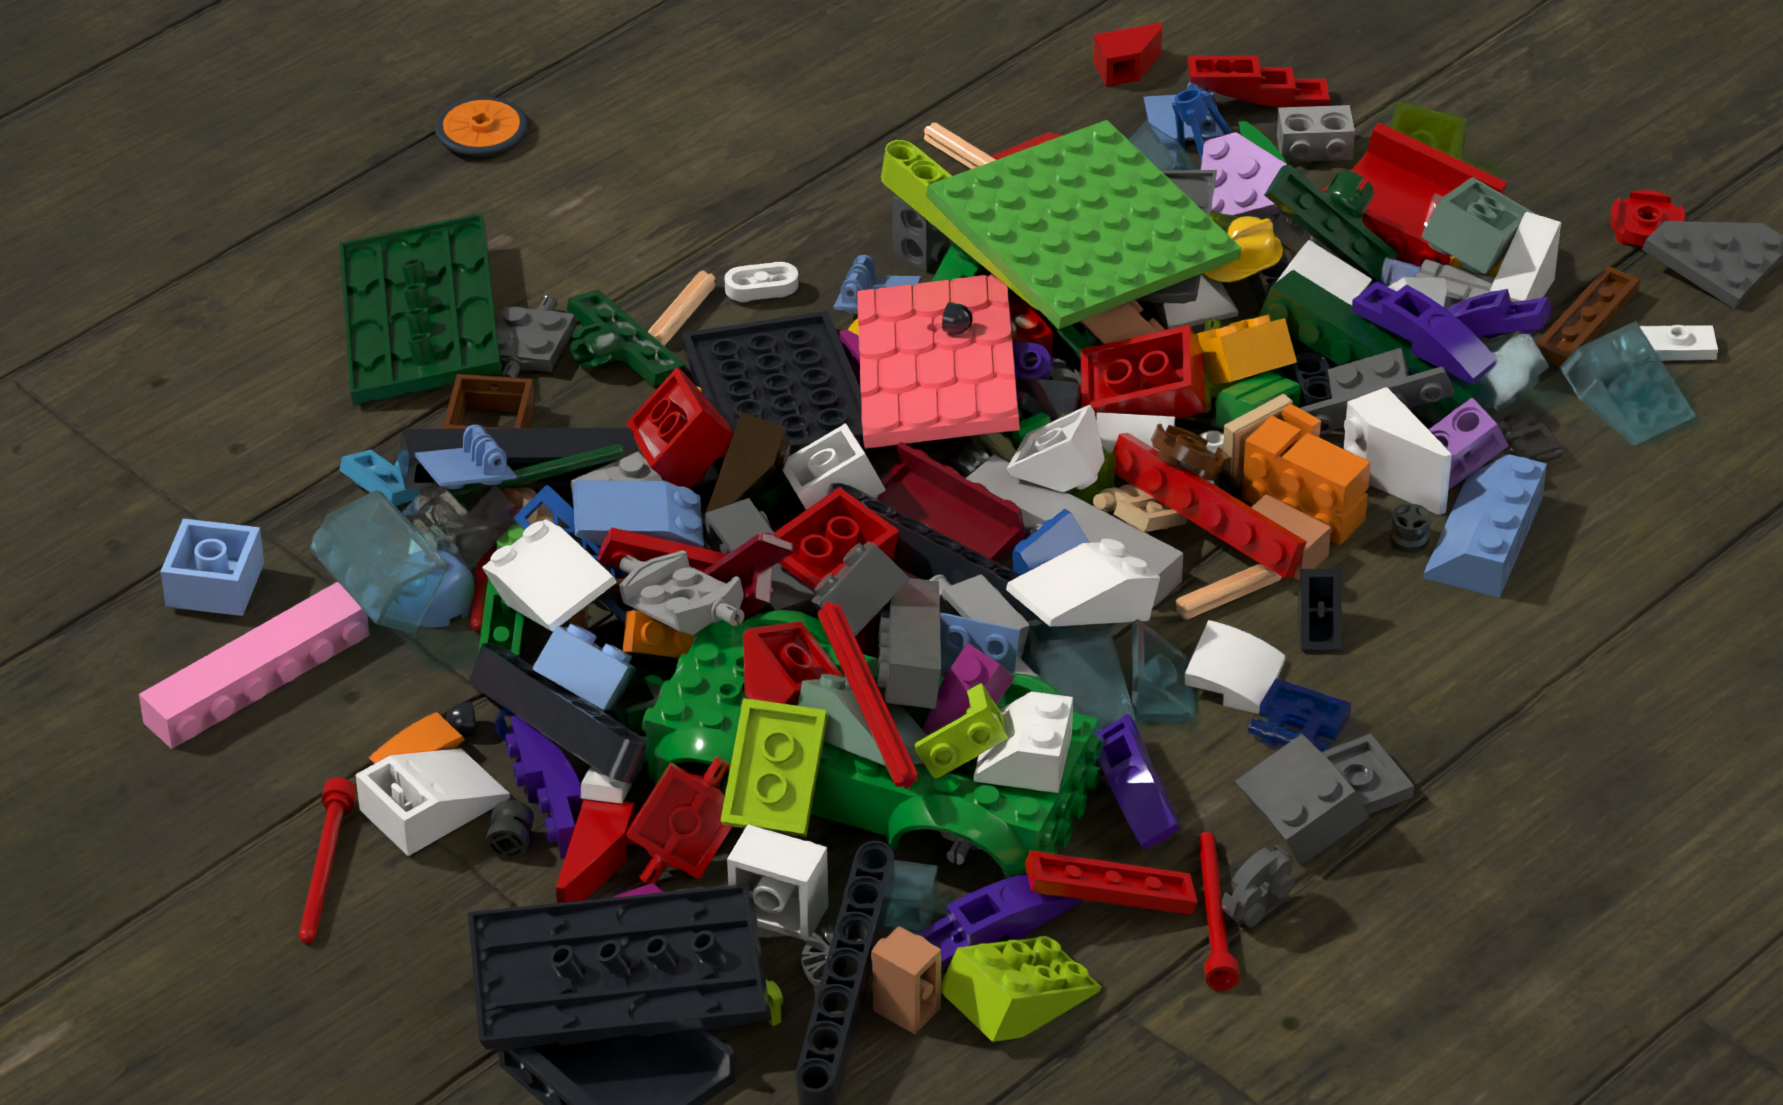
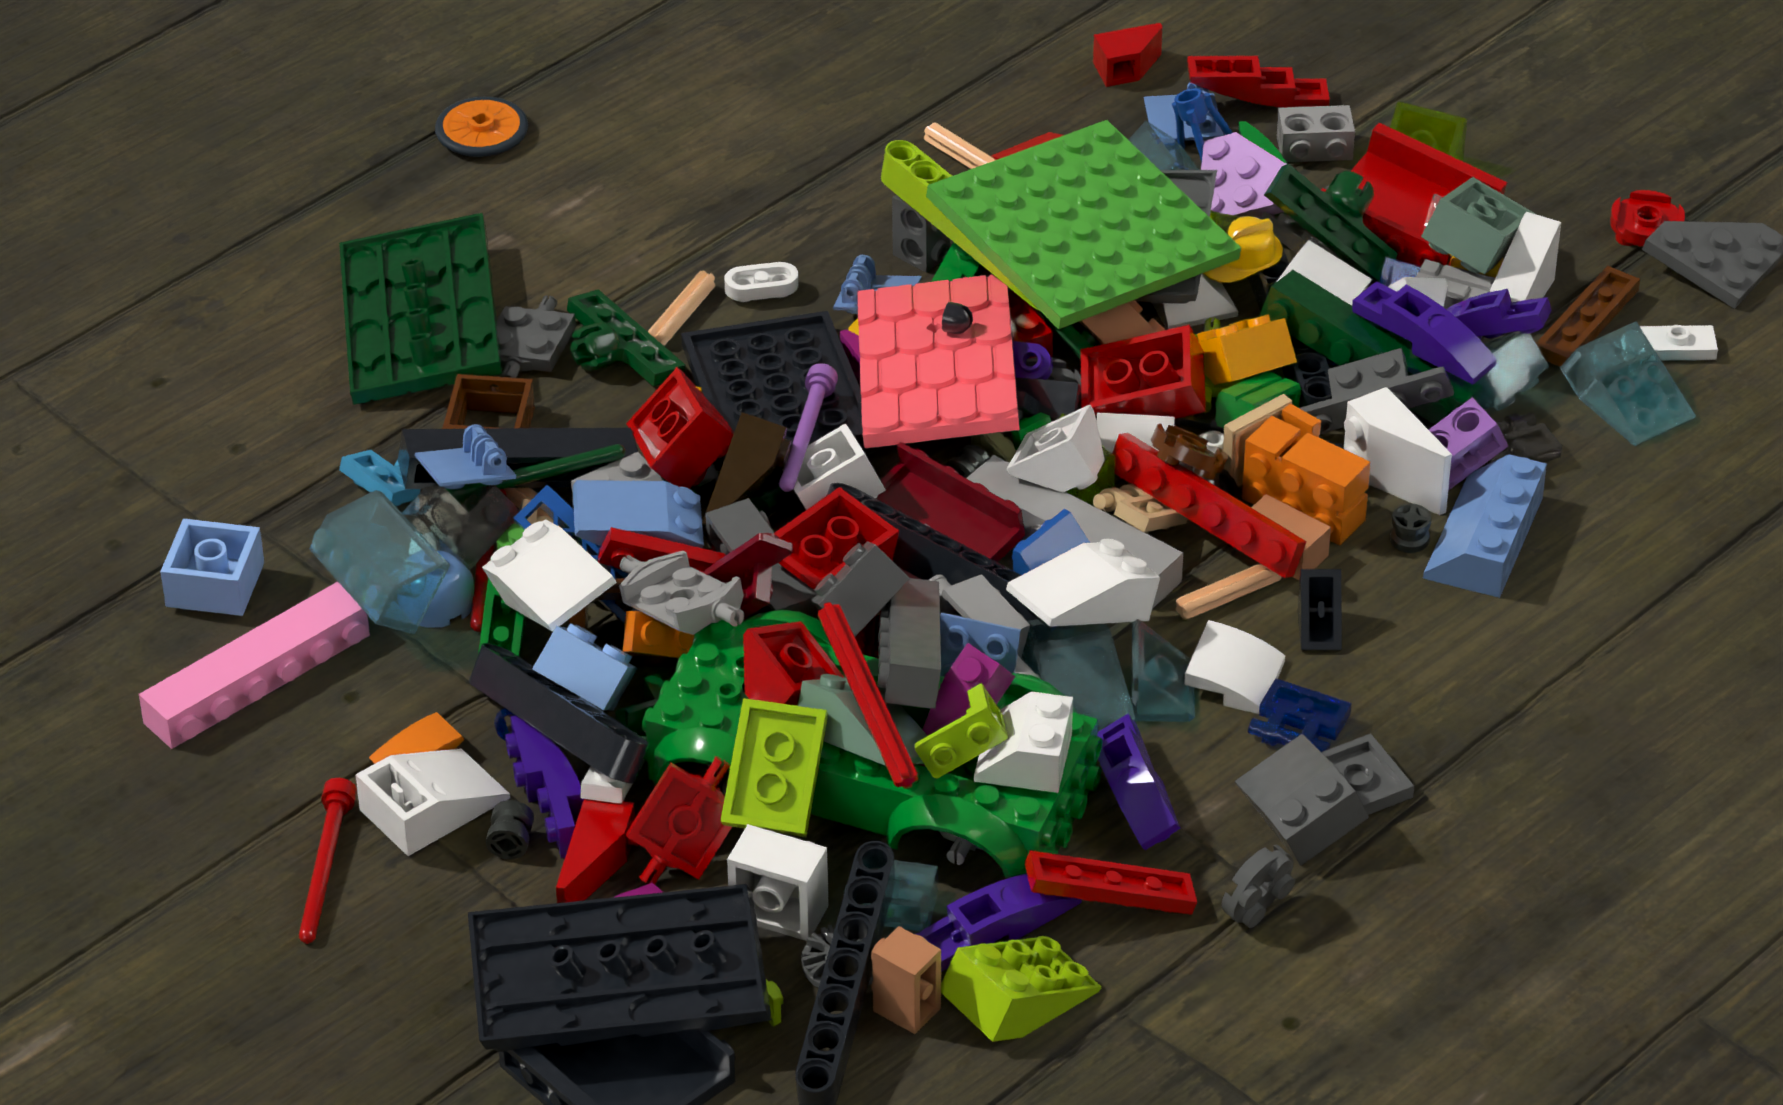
black hinge [446,702,477,736] -> none
red piece [1198,832,1240,991] -> none
none -> medium lavender piece [779,364,838,492]

